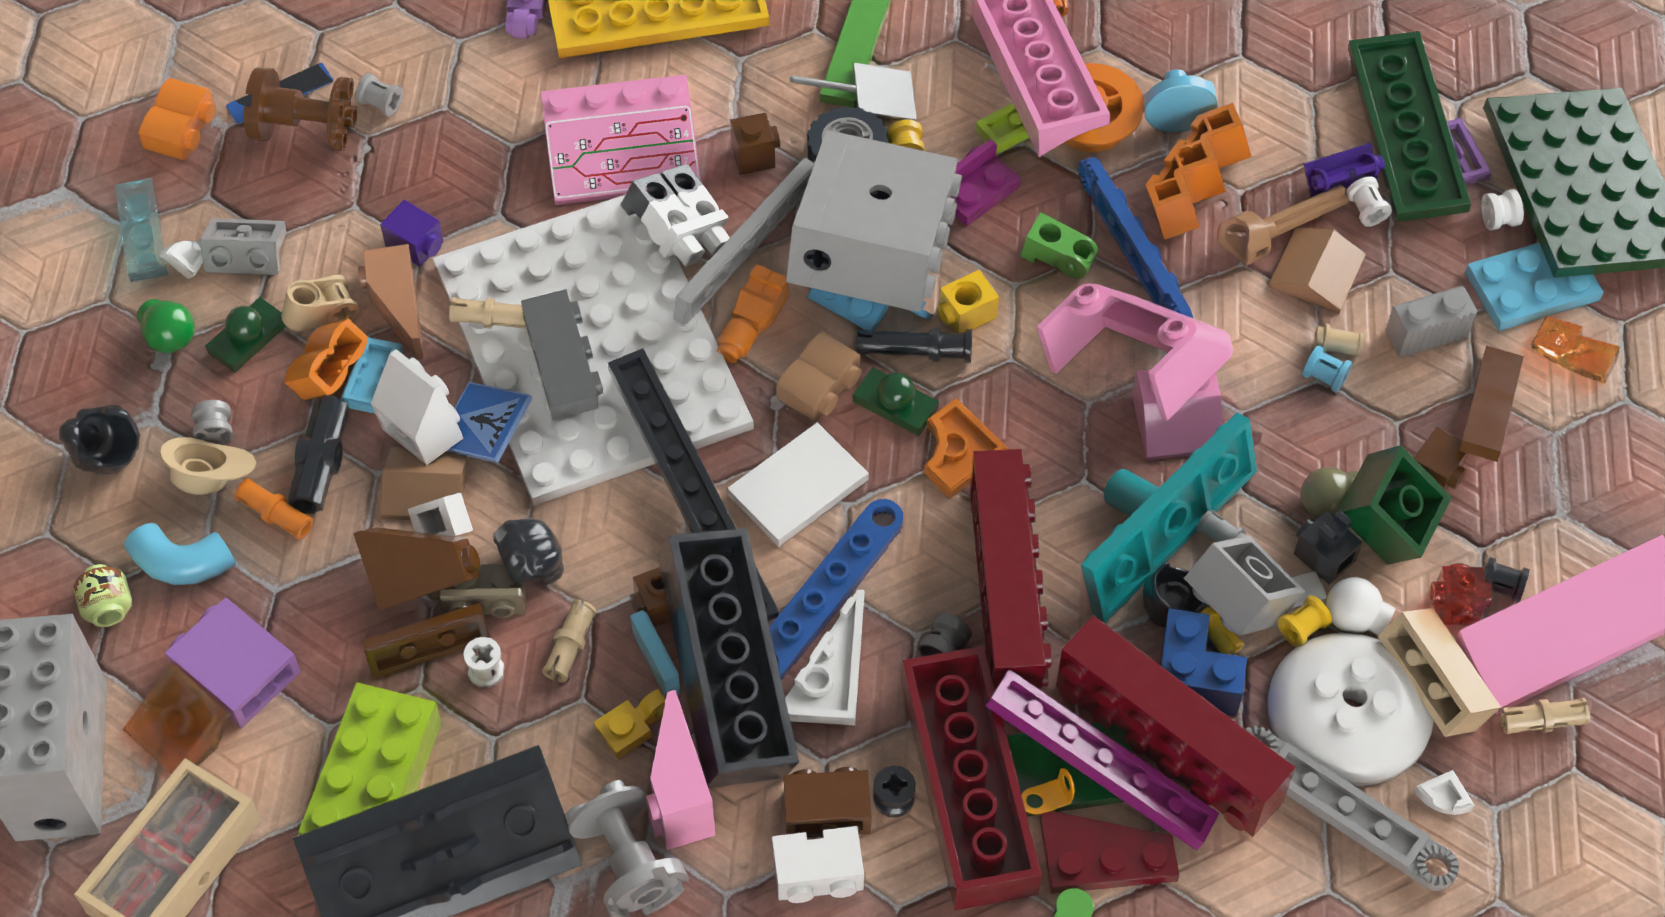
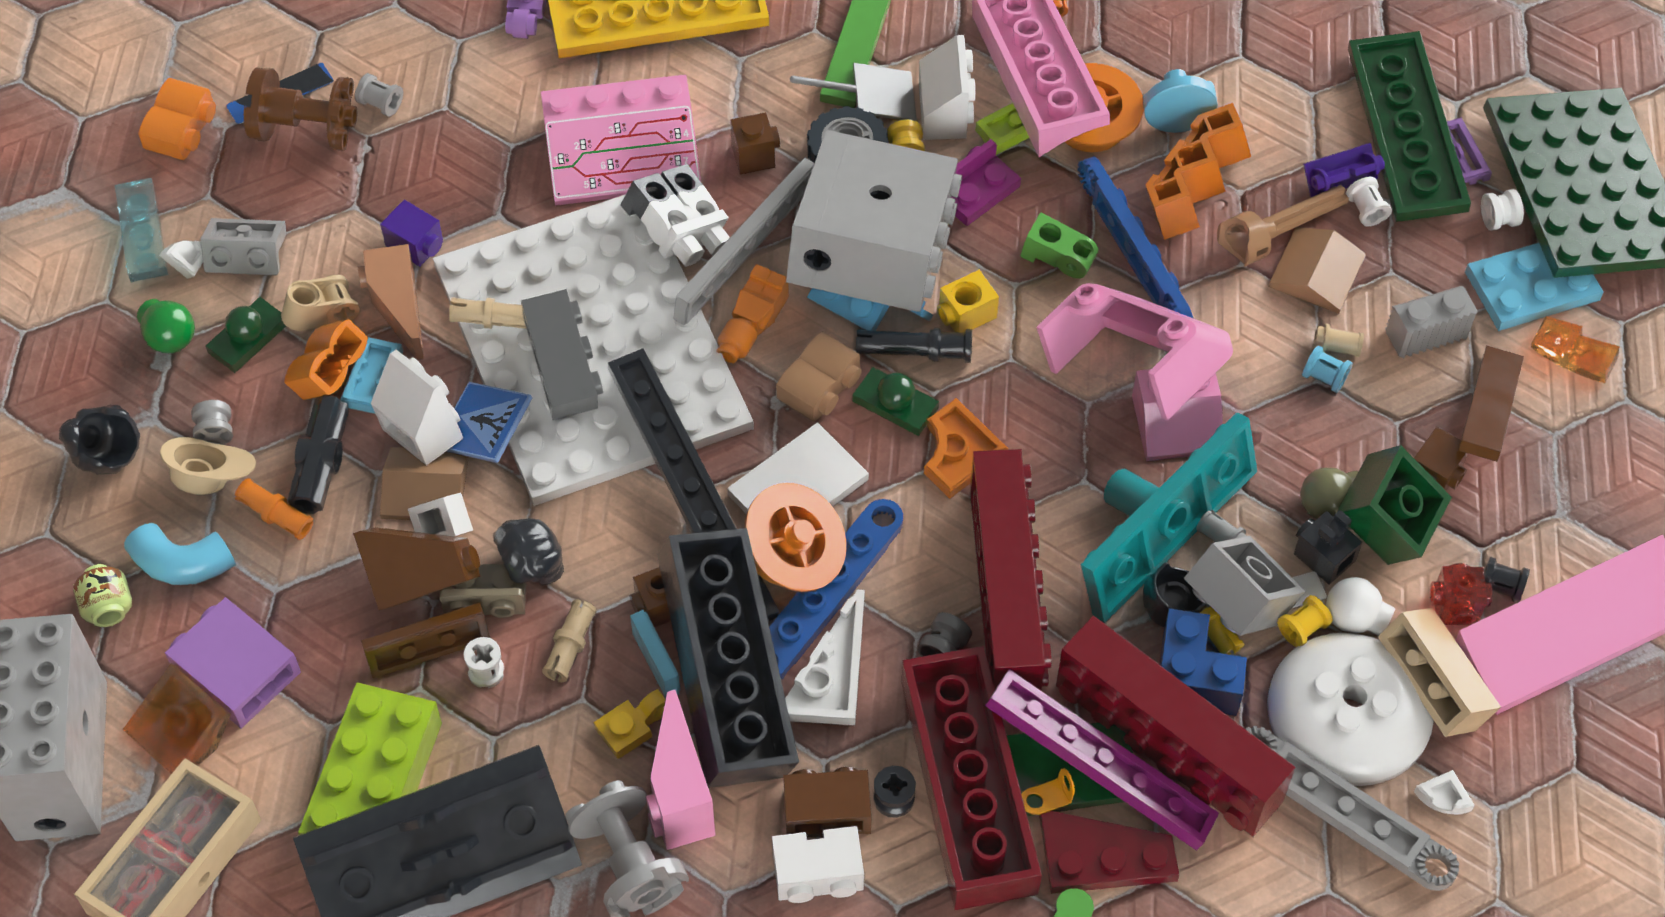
tan pin [1500,698,1590,735] -> none
none -> wheel [744,483,846,592]
none -> white slope [919,35,976,140]

